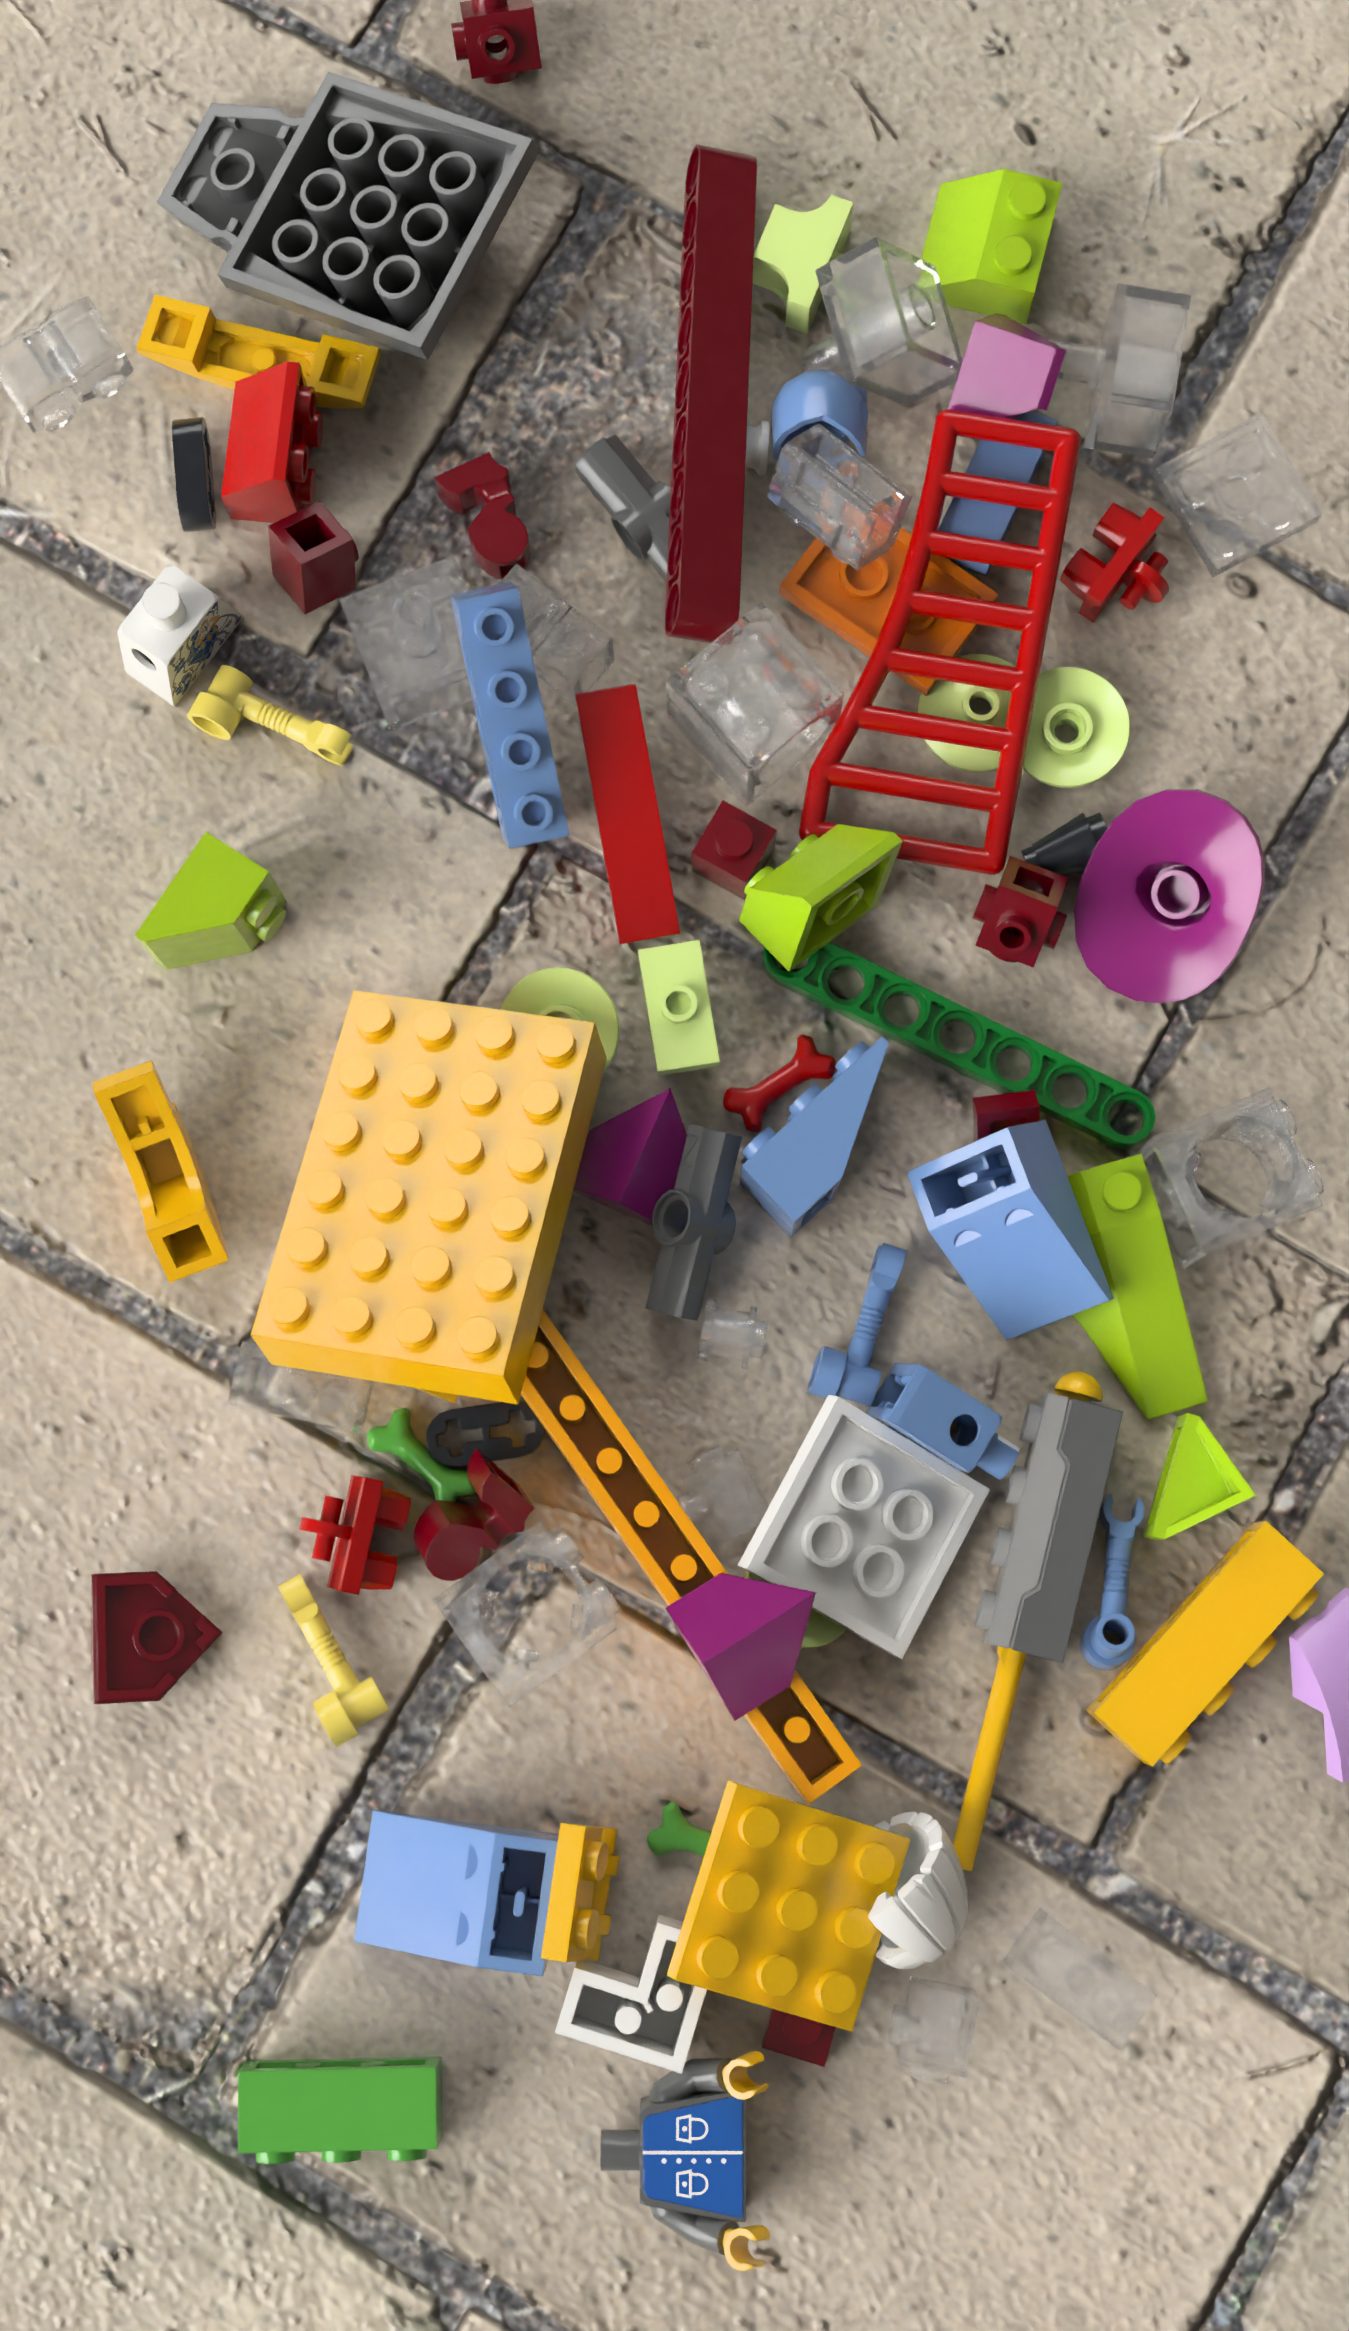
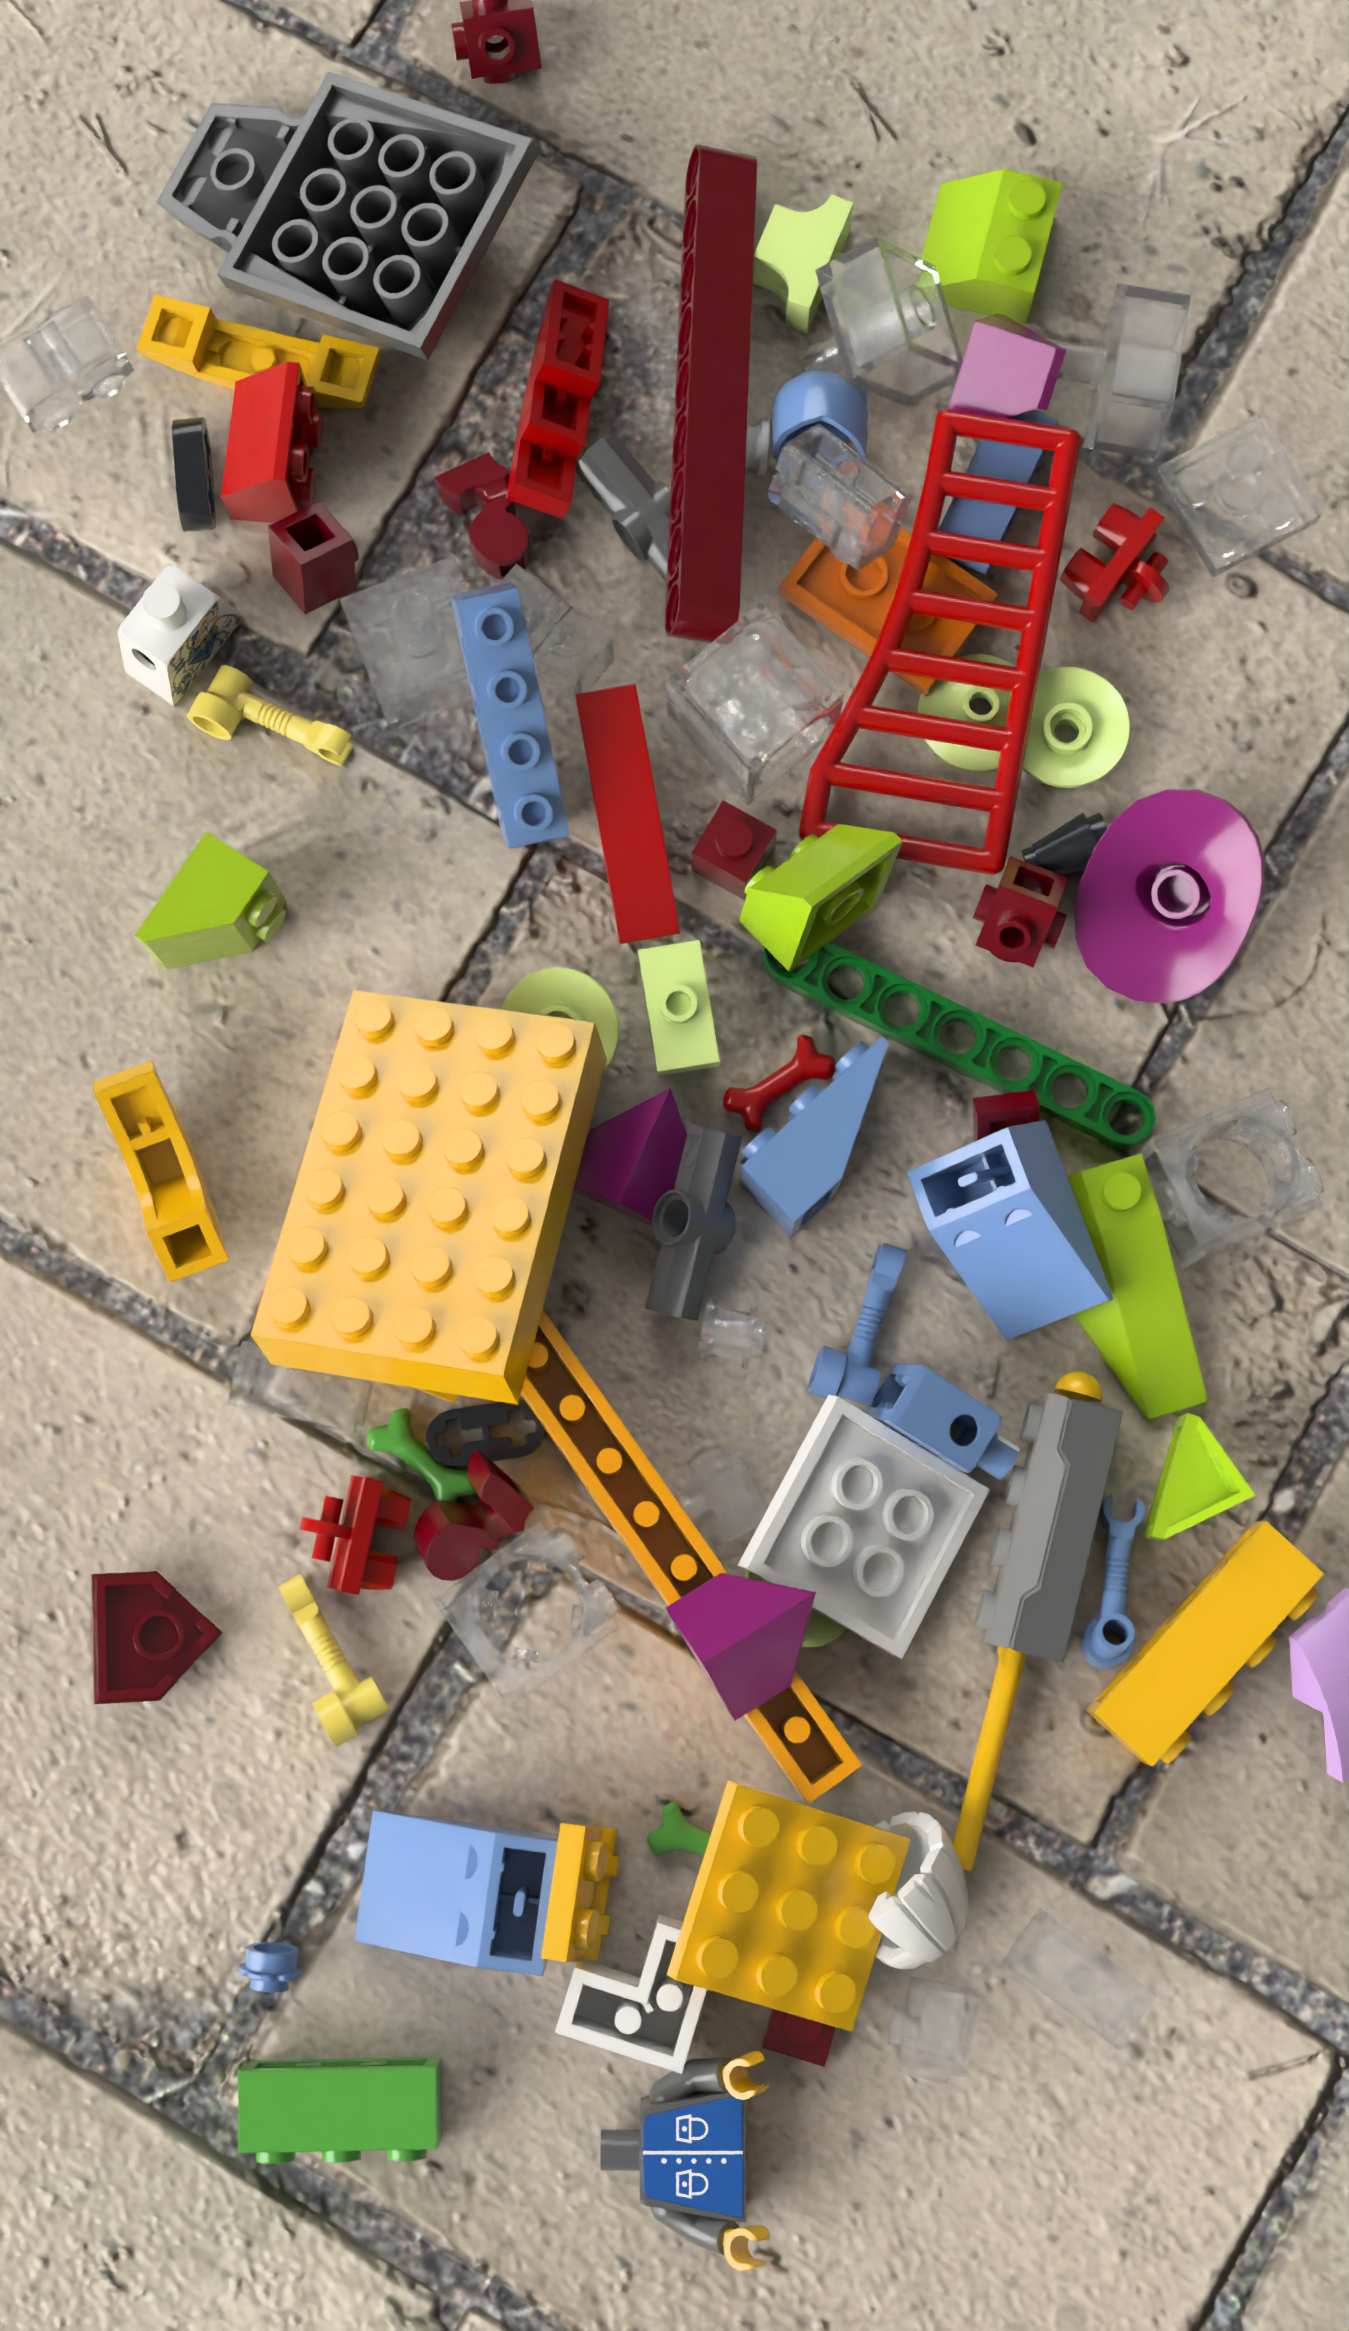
none -> medium blue plate [238,1942,303,1993]
none -> red slope [506,279,609,519]

